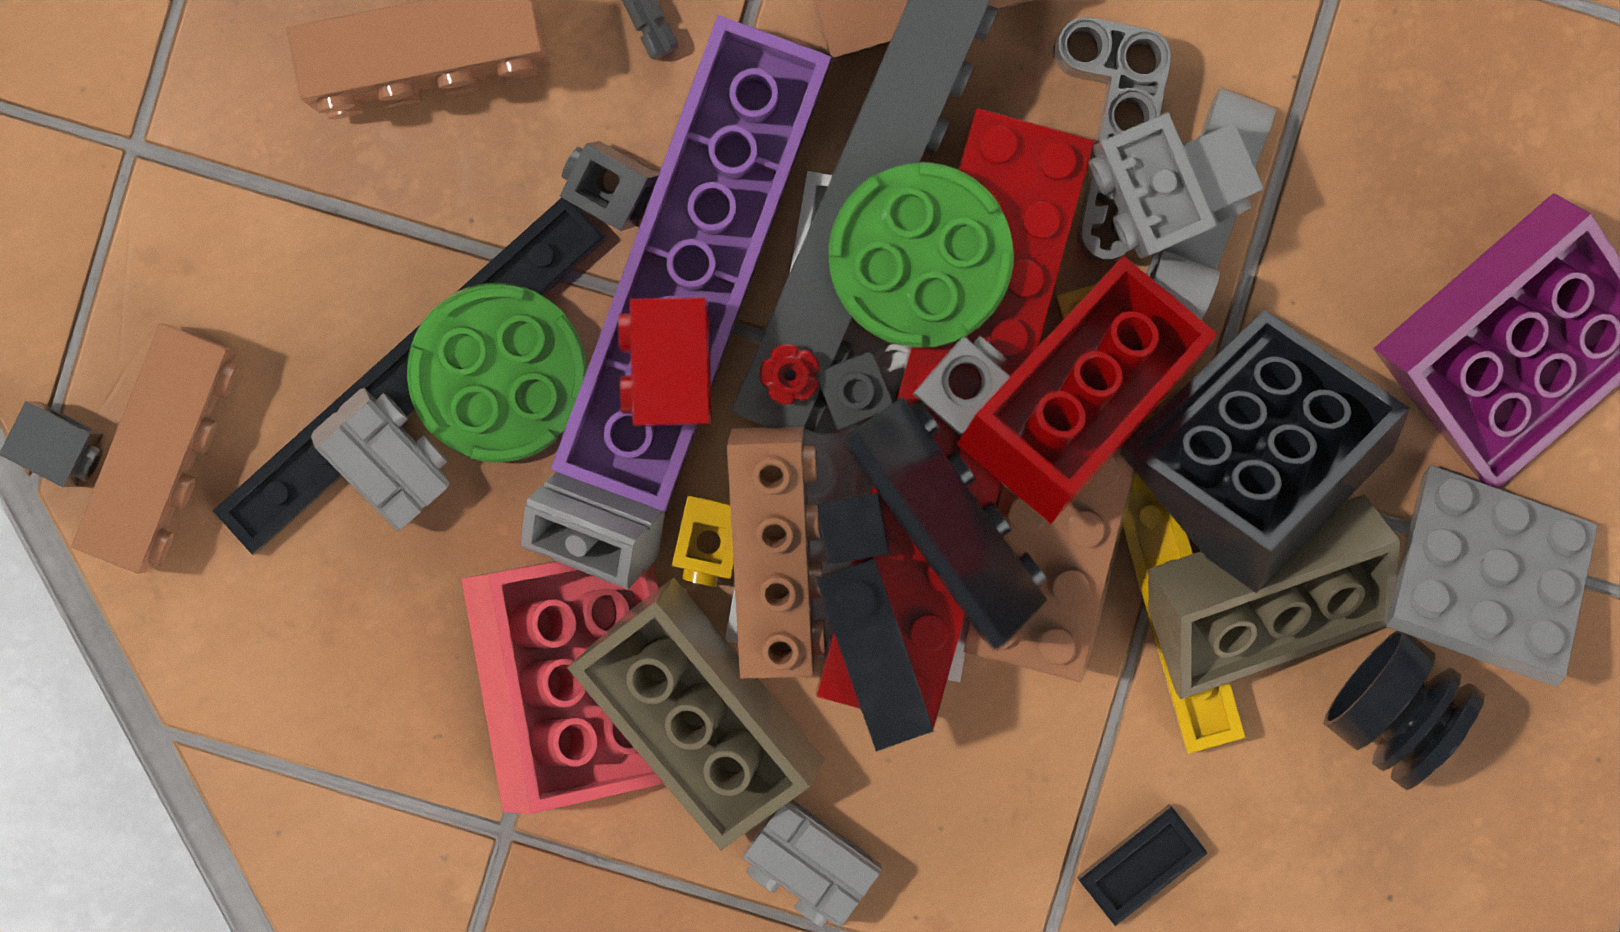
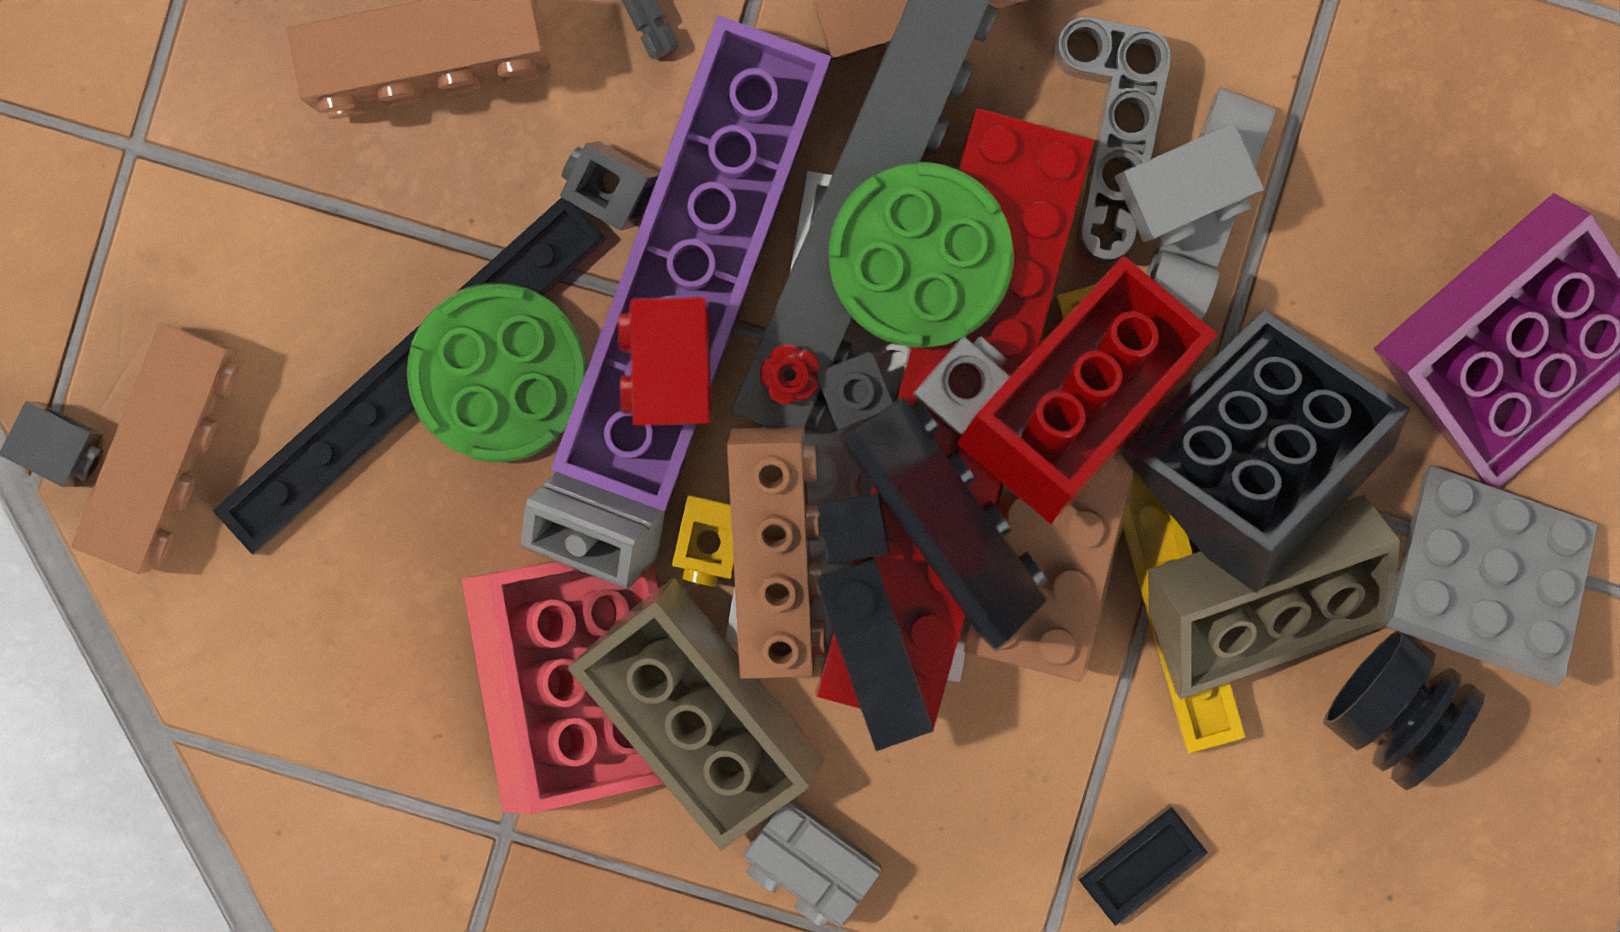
light grey brick [311,388,450,531] -> none
light grey bracket [1089,112,1217,259] -> none

